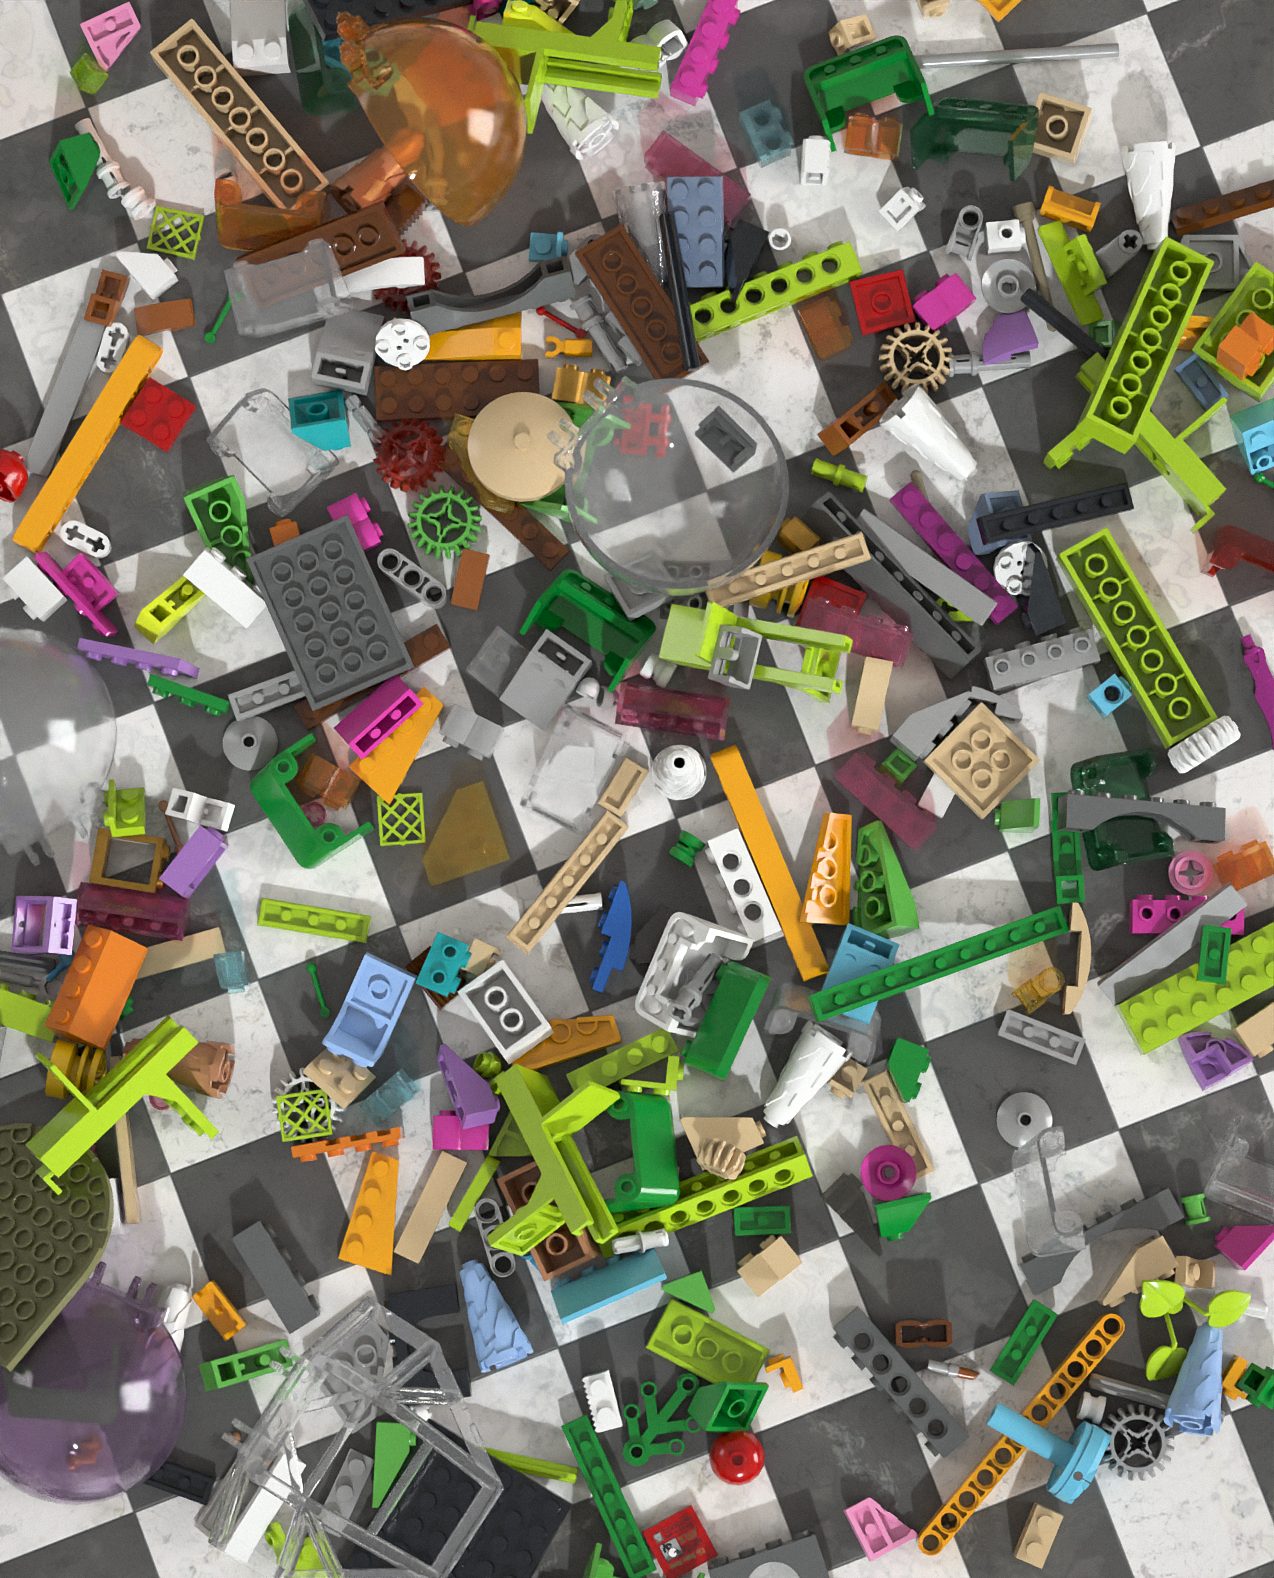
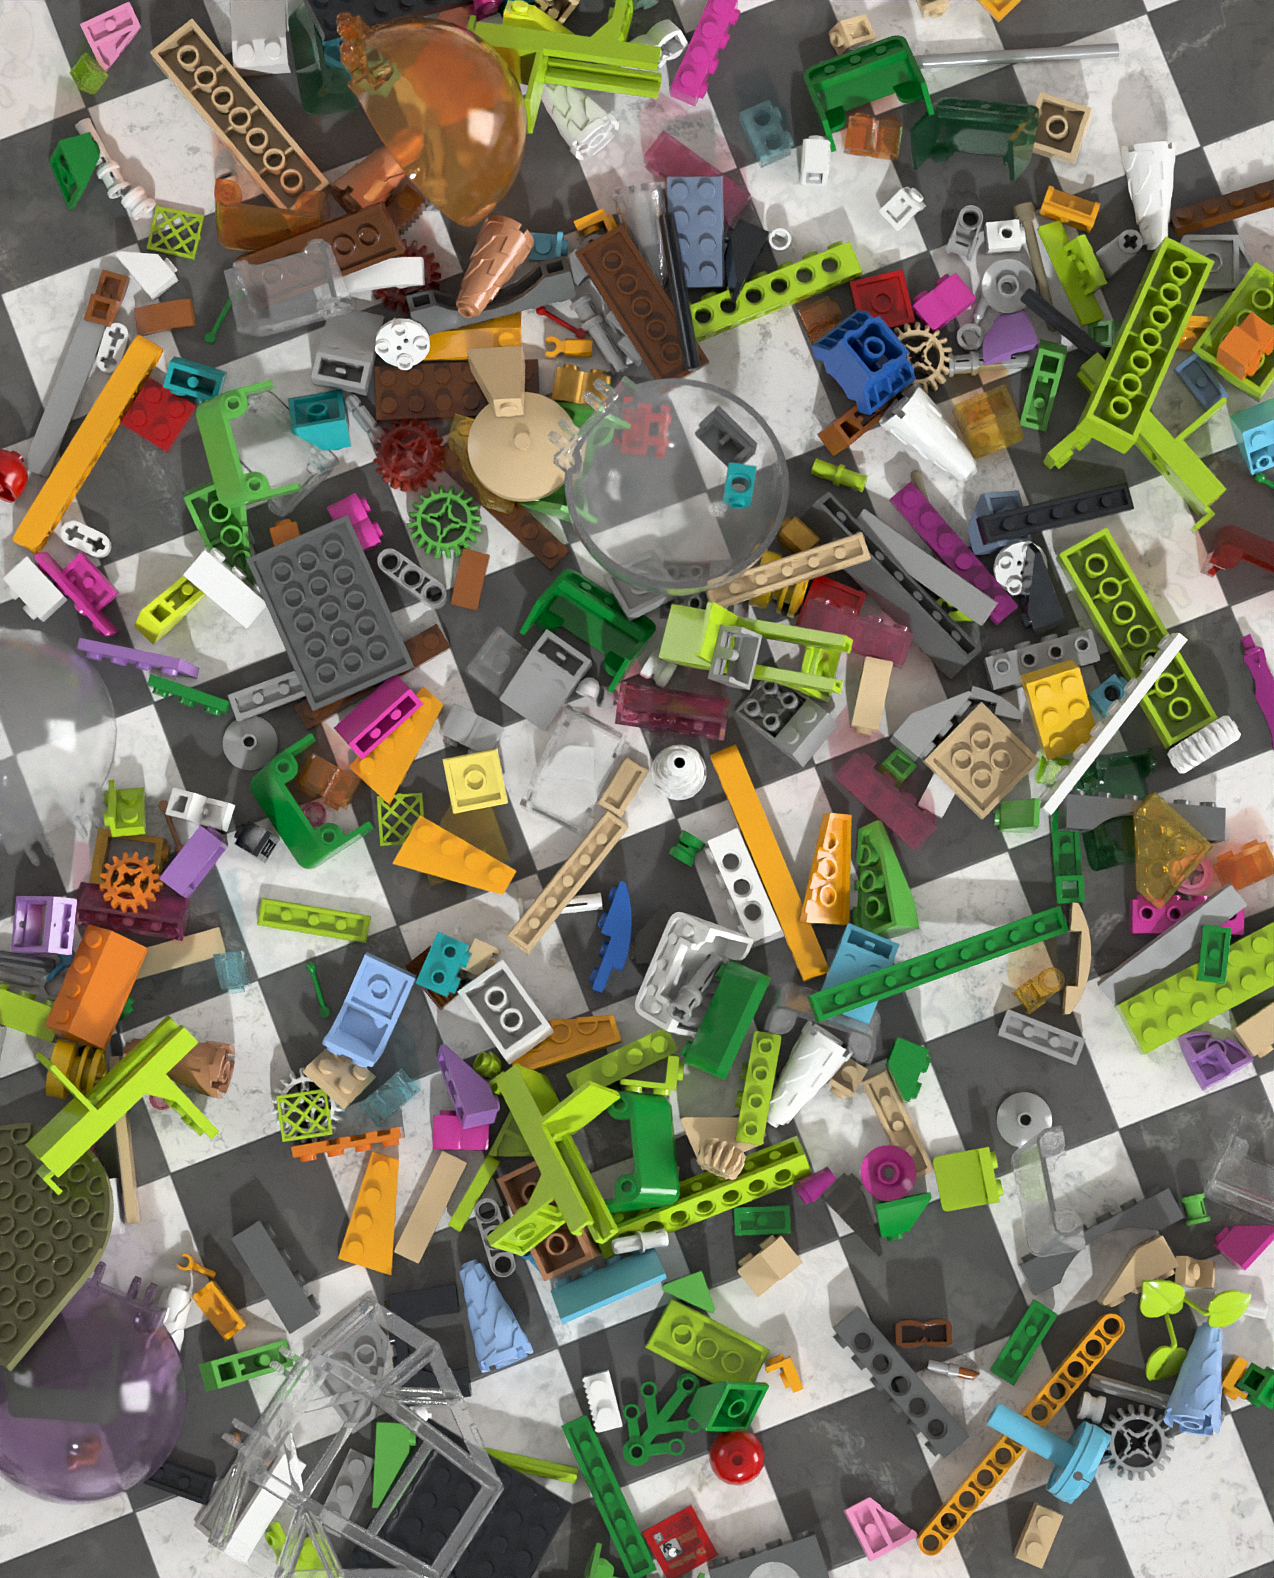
none -> orange gear [99,852,160,913]
none -> teal brick [163,356,227,402]
none -> light orange hand [176,1254,216,1279]
none -> bright green windscreen [196,380,302,508]
none -> black slope [234,821,280,863]
none -> light orange wing [392,815,517,895]
none -> light yellow plate [443,748,508,814]
none -> nougat cone [456,215,534,318]
none -> tan slope [467,346,525,417]
none -> light orange bracket [574,208,617,237]
none -> teal brick [722,462,757,509]
none -> light grey slope [735,680,838,767]
none -> lime bracket [735,1031,782,1145]
none -> magenta cone [793,1166,837,1205]
none -> blue slope [812,310,916,415]
none -> lime bracket [933,1147,1003,1211]
none -> clear yellow slope [952,384,1024,460]
none -> light grey piece [956,291,988,352]
none -> bright green slope [1019,339,1067,432]
none -> yellow brick [1020,659,1095,761]
none -> clear neon green slope [1036,756,1070,786]
none -> white plate [1039,633,1188,815]
none -> clear yellow plate [1133,791,1214,910]

